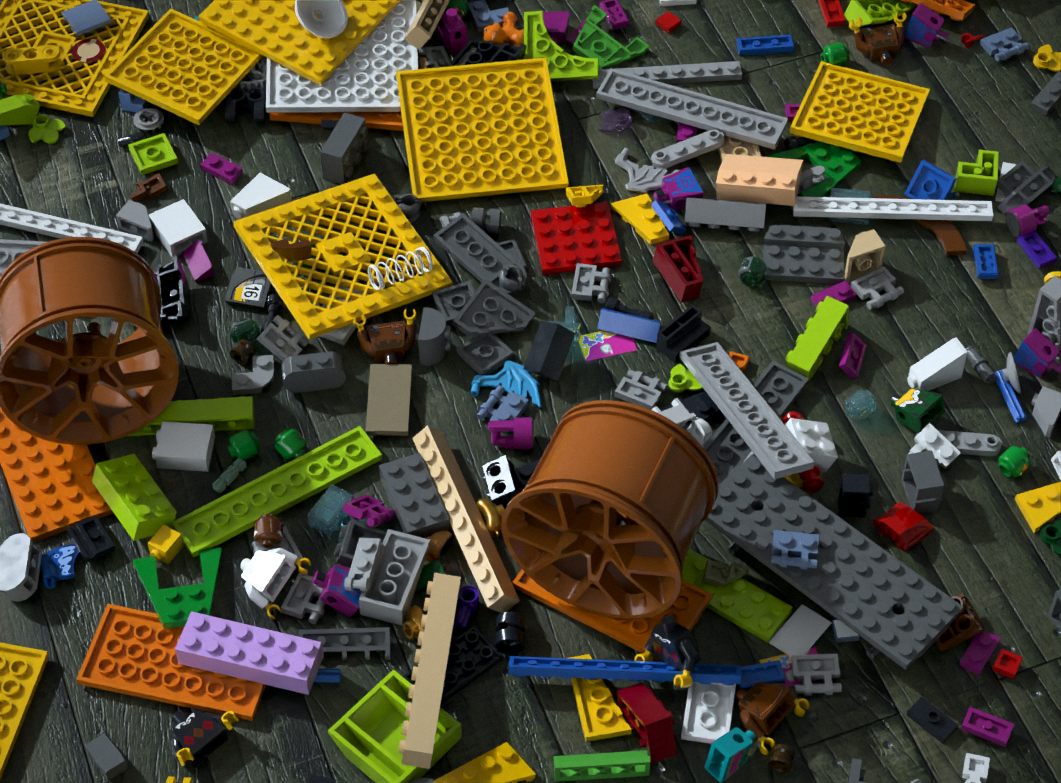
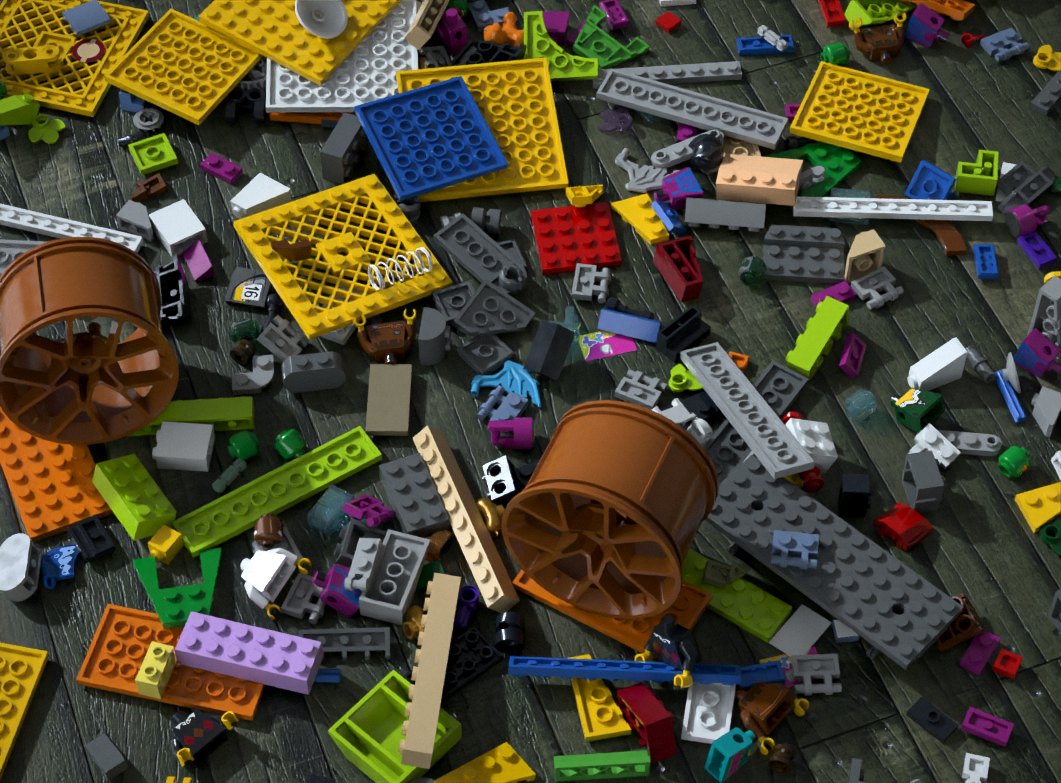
none -> light yellow brick [135,641,177,699]
none -> blue plate [354,76,508,201]
none -> black helmet [688,134,724,174]
none -> light grey axle [757,25,788,52]

